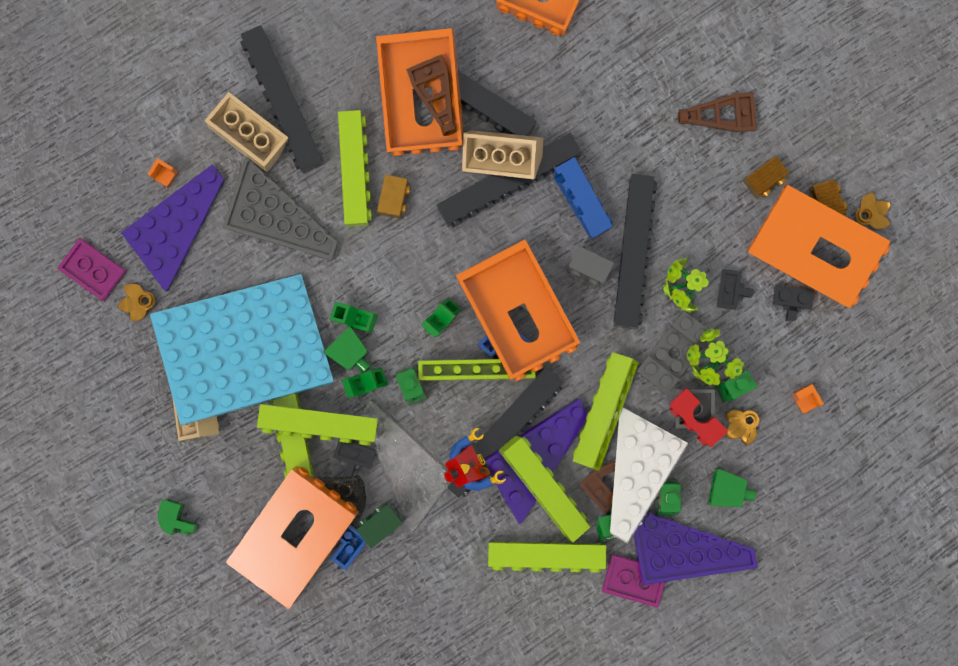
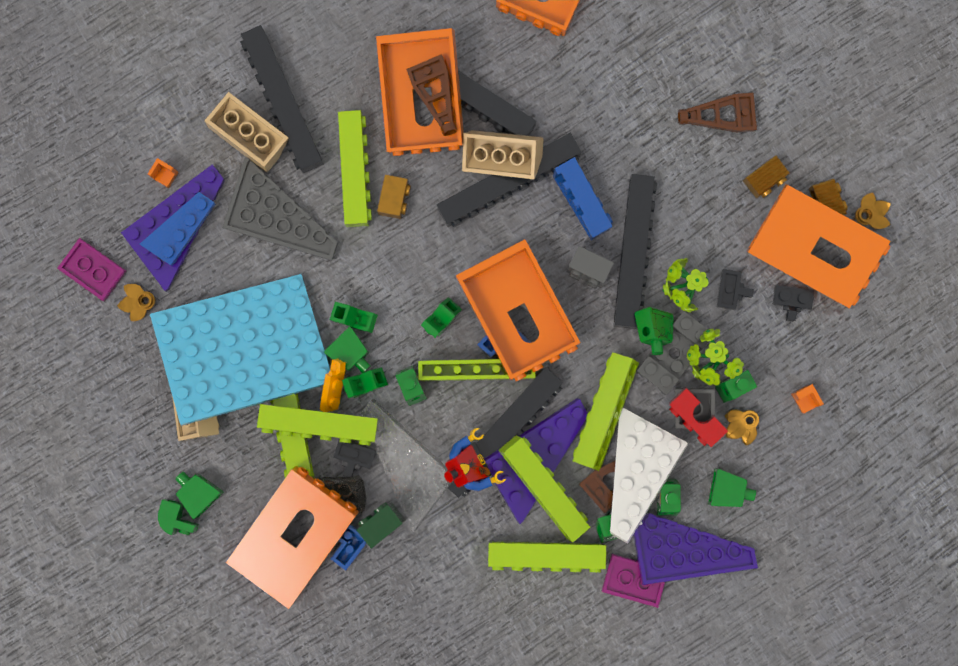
none -> blue wing [140,192,216,266]
none -> green torso [175,471,224,519]
none -> light orange hinge [319,359,346,412]
none -> green torso [635,307,673,355]

